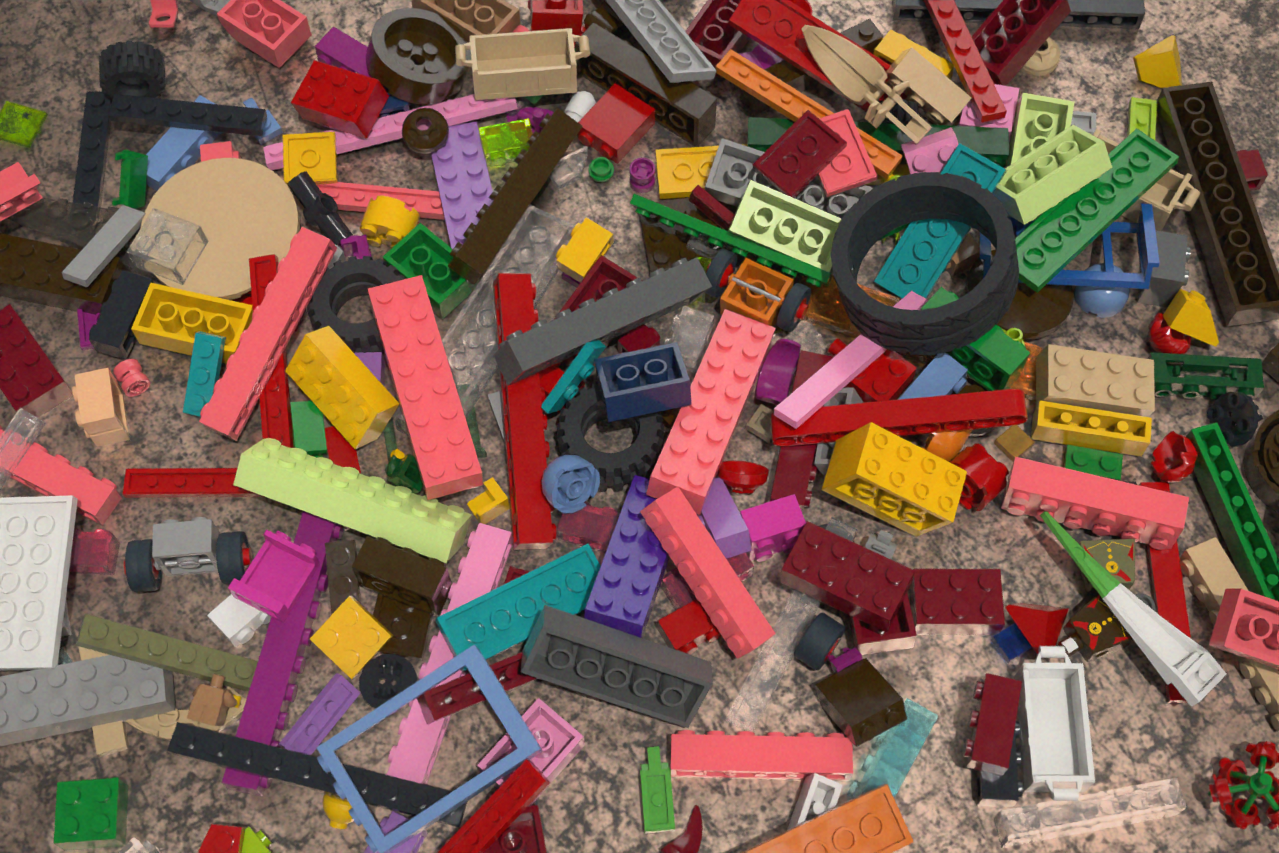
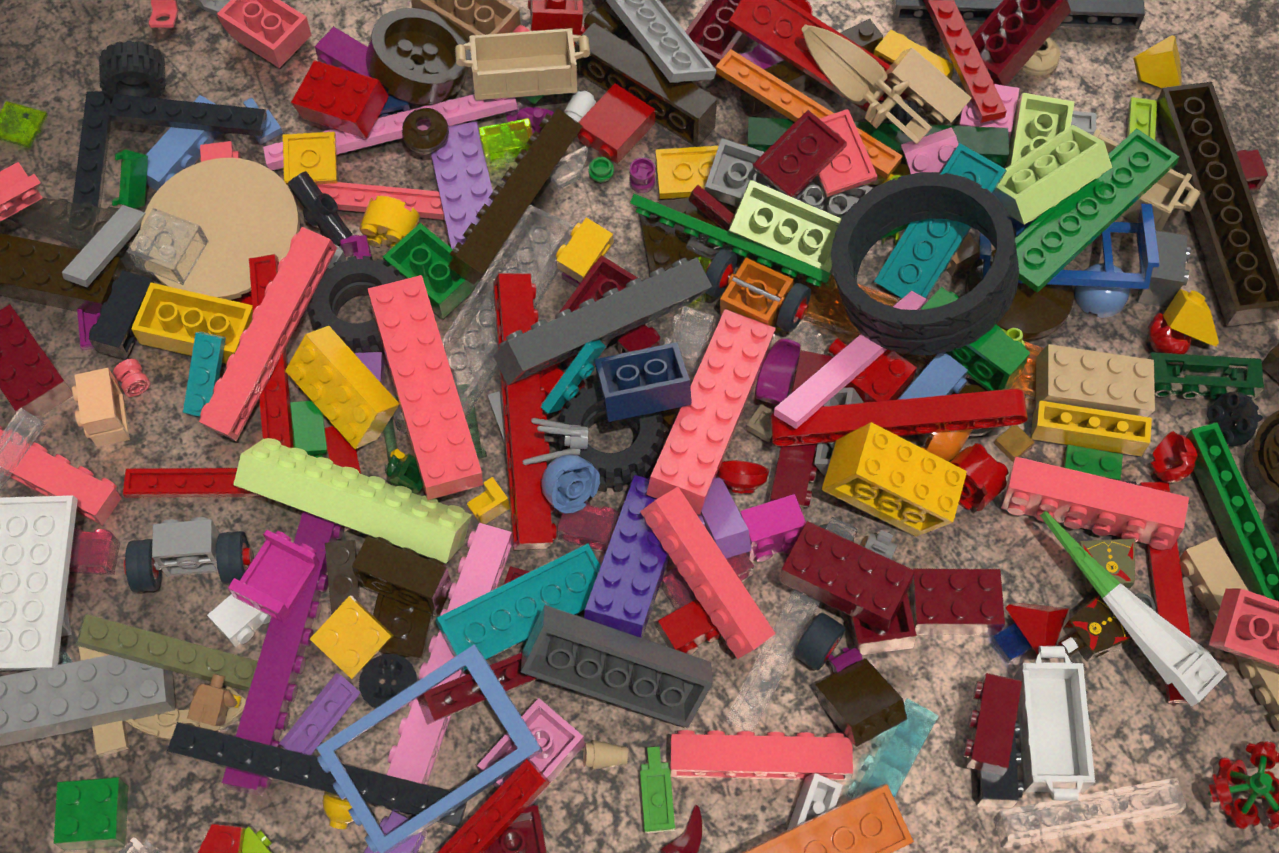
none -> light grey plant [523,418,588,465]
none -> tan cone [583,740,628,770]

